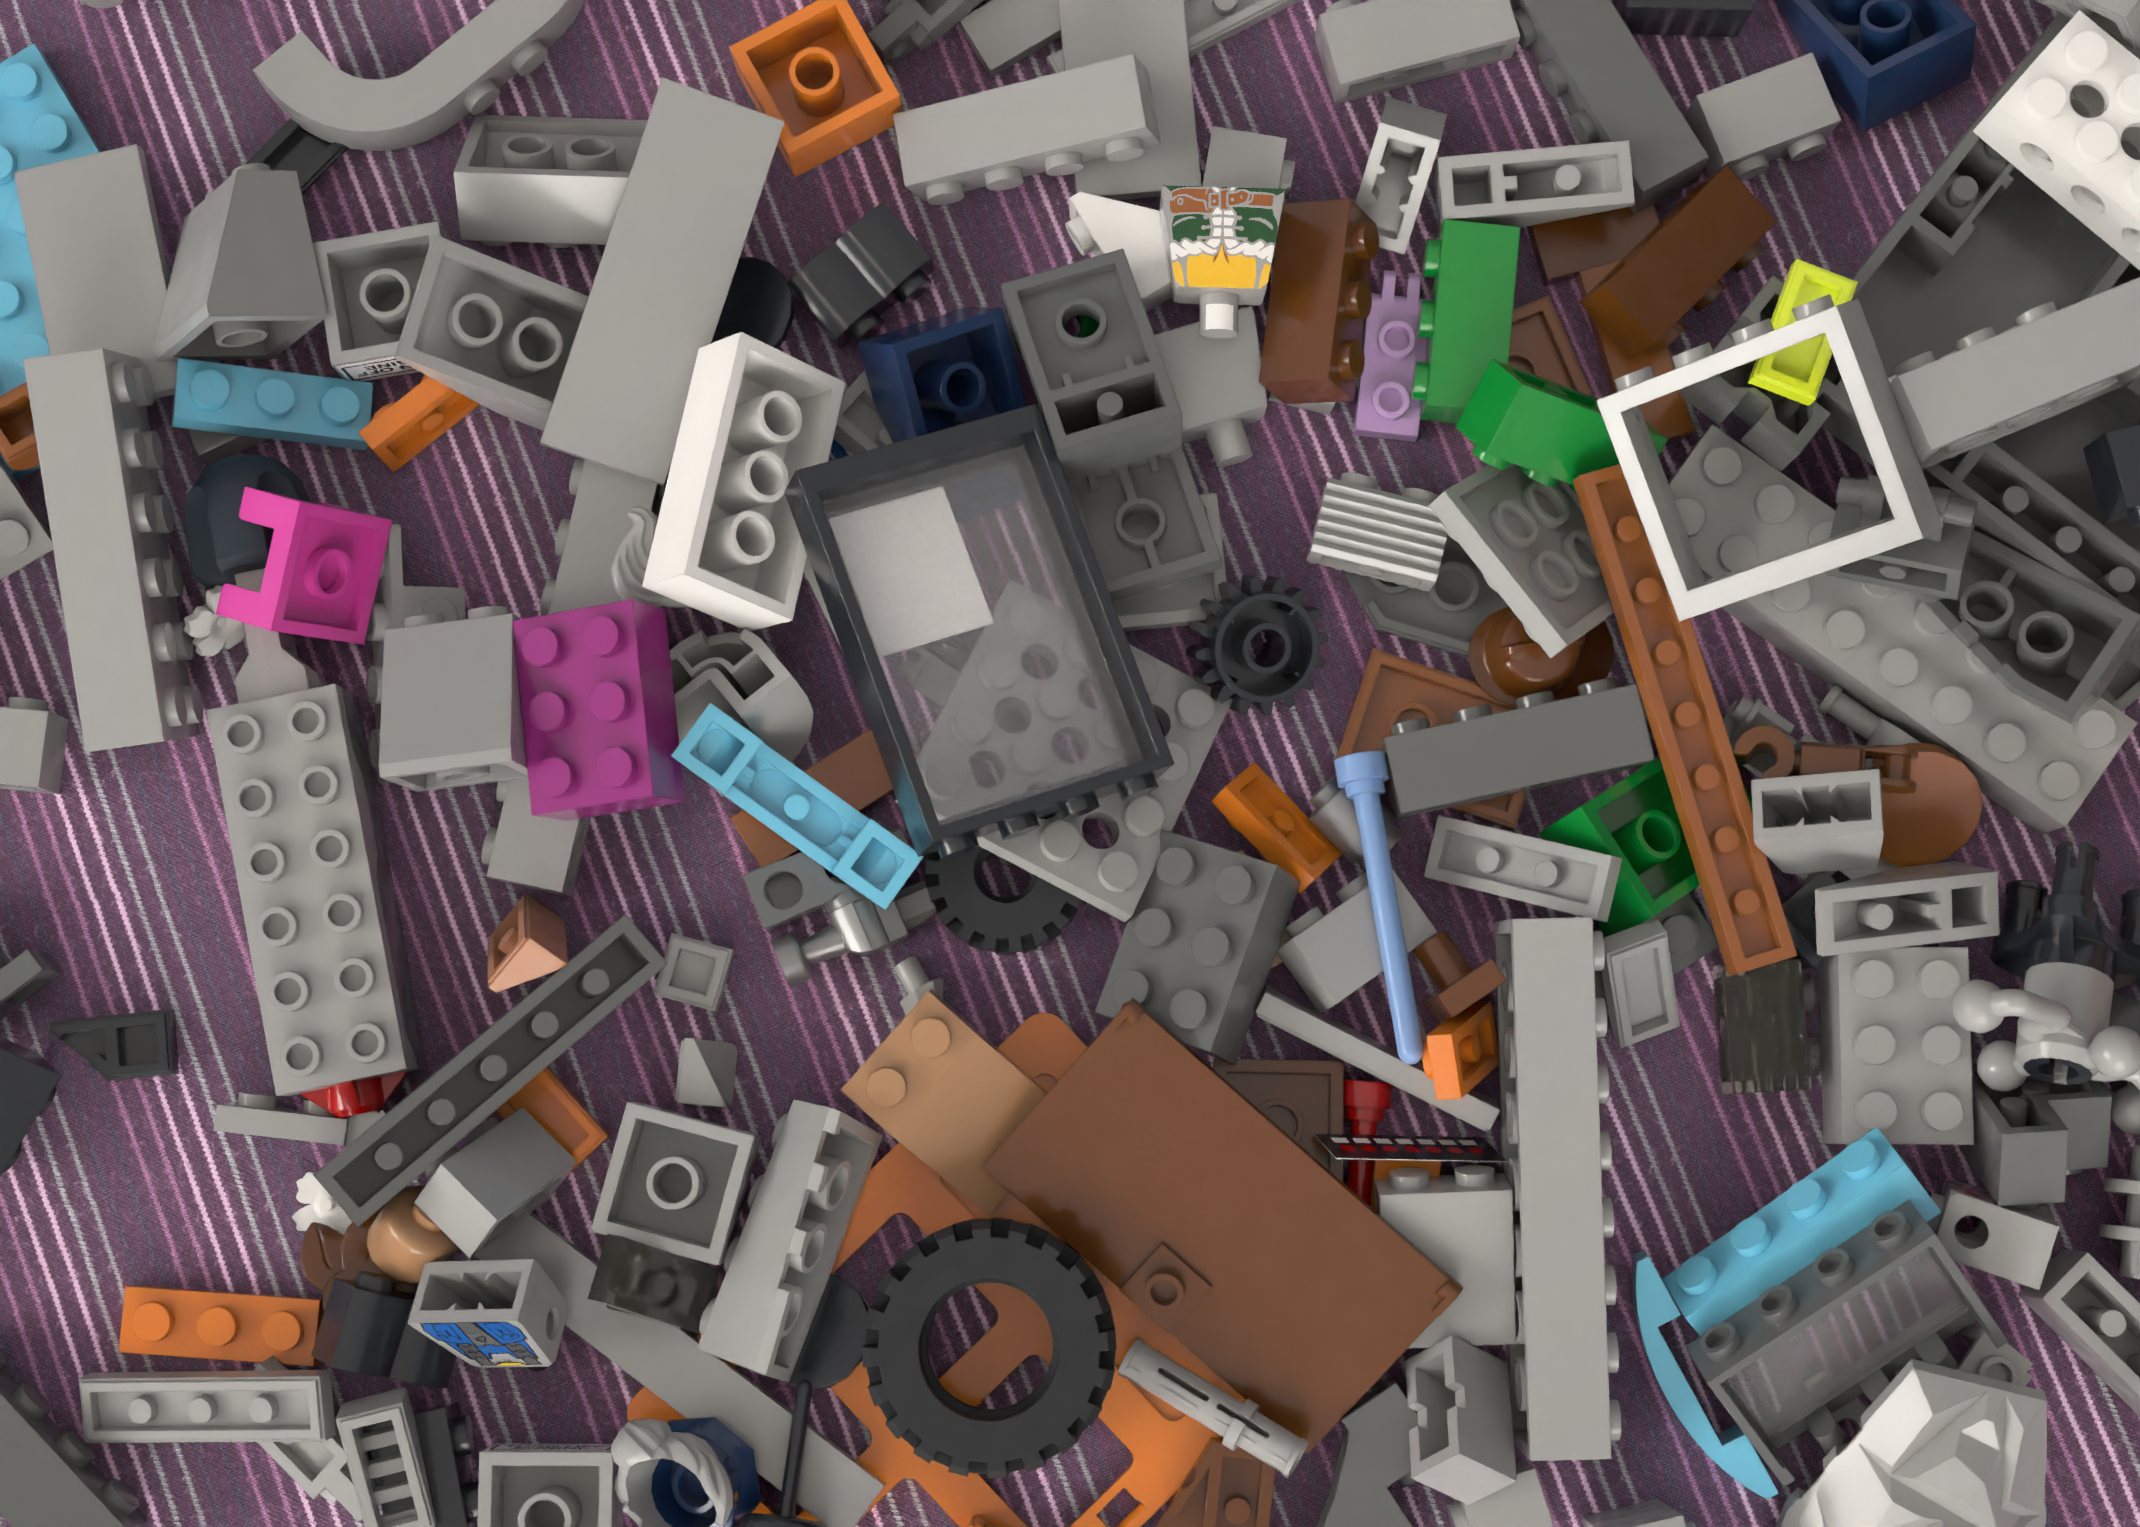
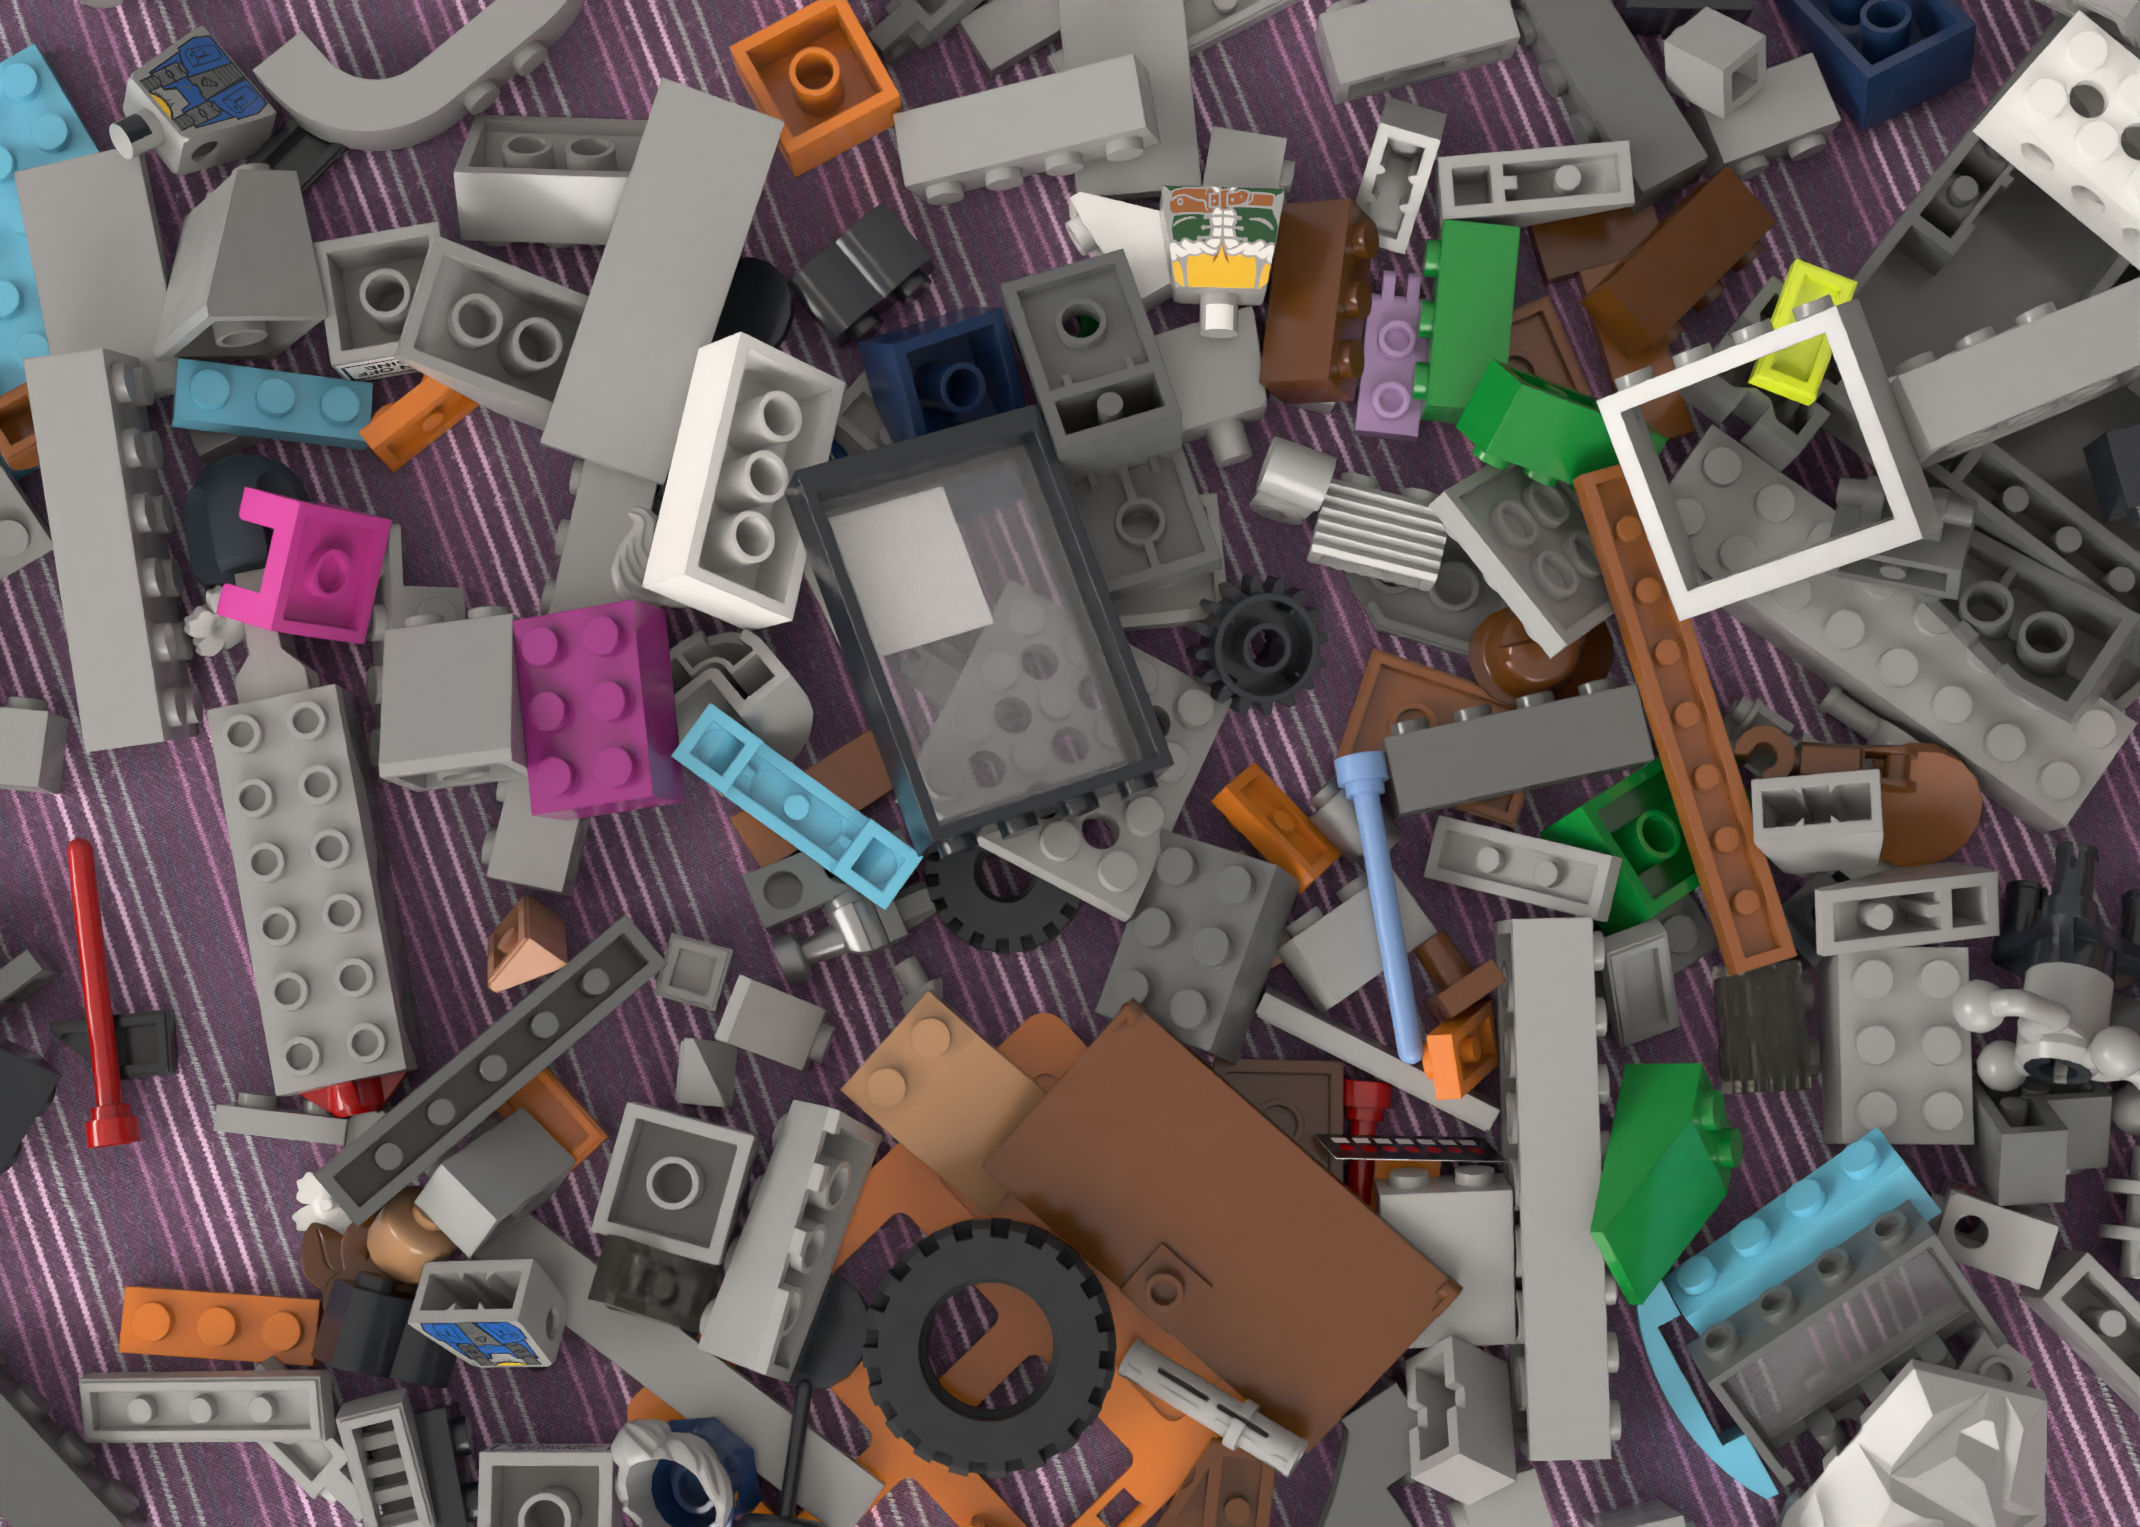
none -> red piece [67,838,142,1149]
none -> torso [109,25,277,176]
none -> light grey slope [714,974,836,1072]
none -> light grey piece [1249,436,1337,525]
none -> green slope [1590,1063,1743,1305]
none -> light grey brick [1664,6,1766,120]

